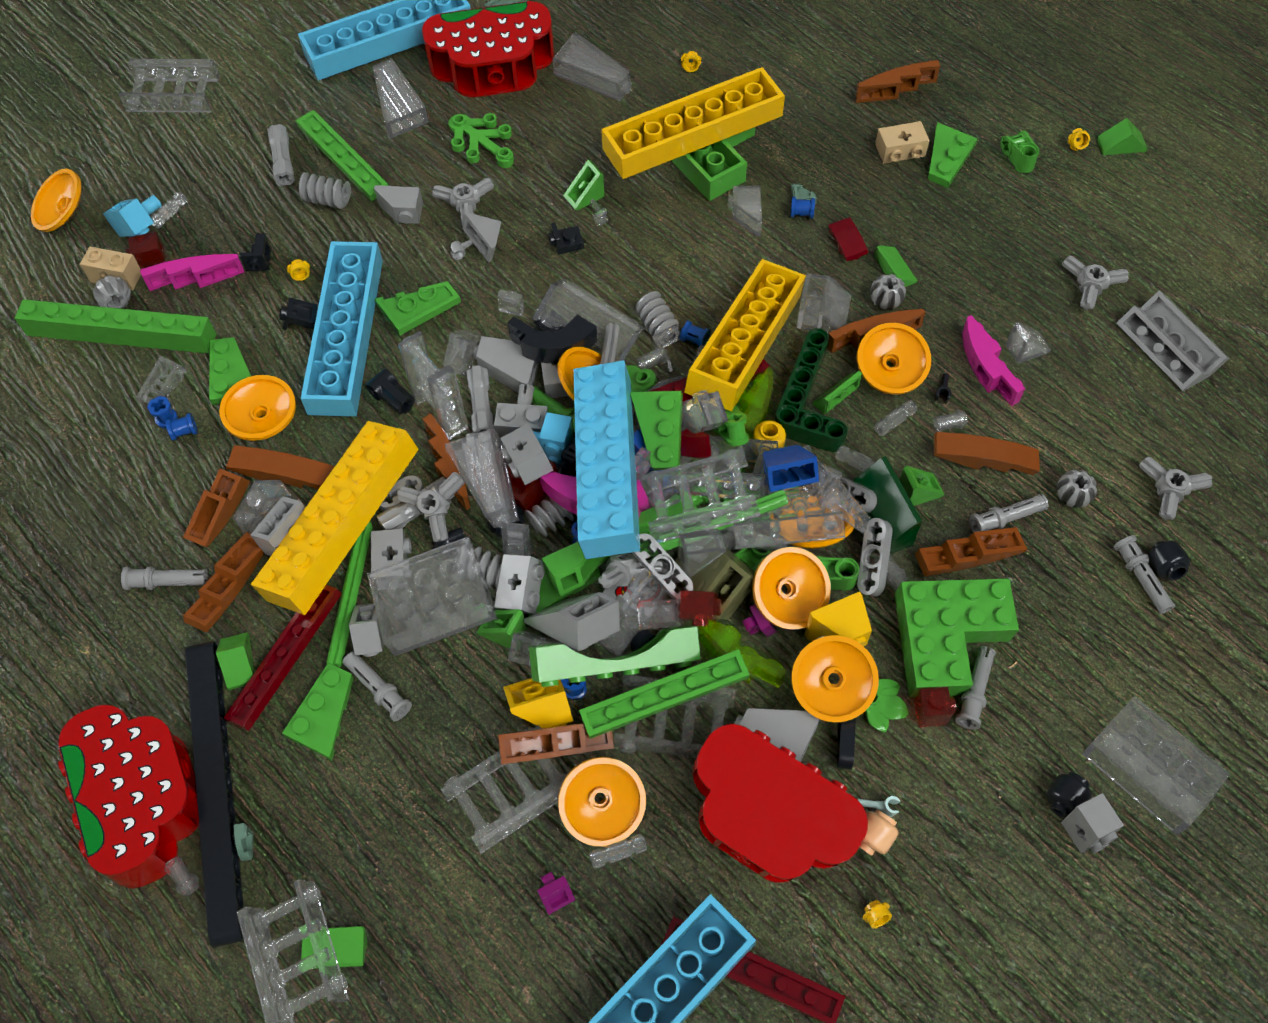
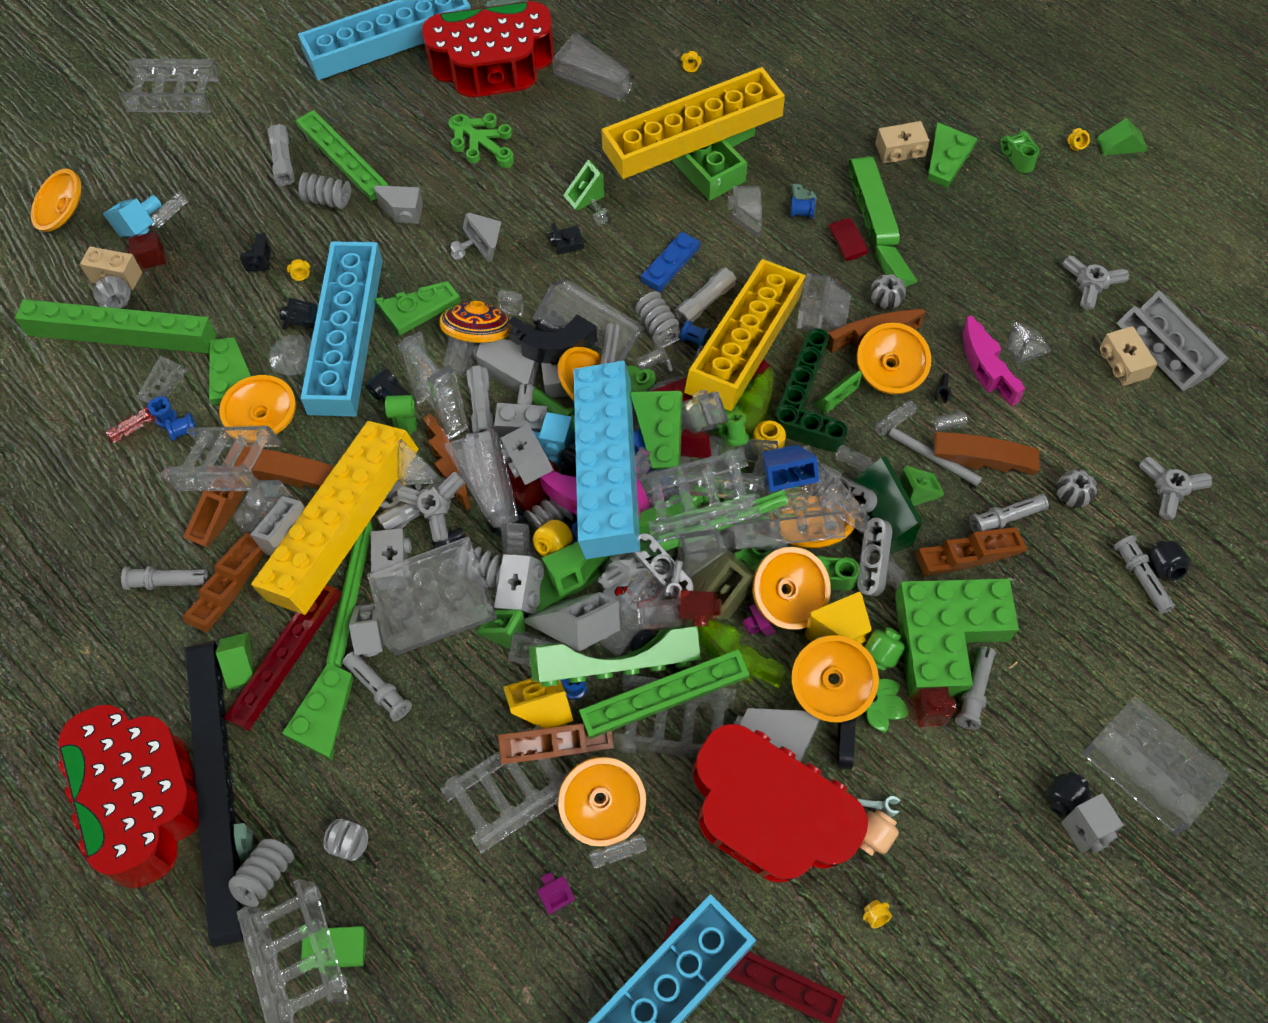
dark pink slope [140,254,245,291] -> none
clear pin [164,857,199,896] -> none
clear slope [373,59,429,139] -> none
light grey bush [432,178,494,225] -> none
dark orange slope [855,60,940,103] -> none
none -> clear red axle [105,407,155,443]
none -> clear fence [161,425,282,491]
none -> light grey piece [229,839,294,907]
none -> clear dish [269,335,312,376]
none -> light grey piece [323,819,368,861]
none -> bright green piece [385,395,417,436]
none -> clear slope [398,439,443,485]
none -> dish [440,301,511,343]
none -> yellow head [533,519,573,557]
none -> blue plate [641,231,700,292]
none -> light grey hand [663,560,683,599]
none -> light grey axle [674,267,736,325]
none -> bright green beam [848,156,900,248]
none -> bright green head [865,627,905,670]
none -> light grey bar [888,427,982,486]
none -> tan brick [1099,326,1157,386]

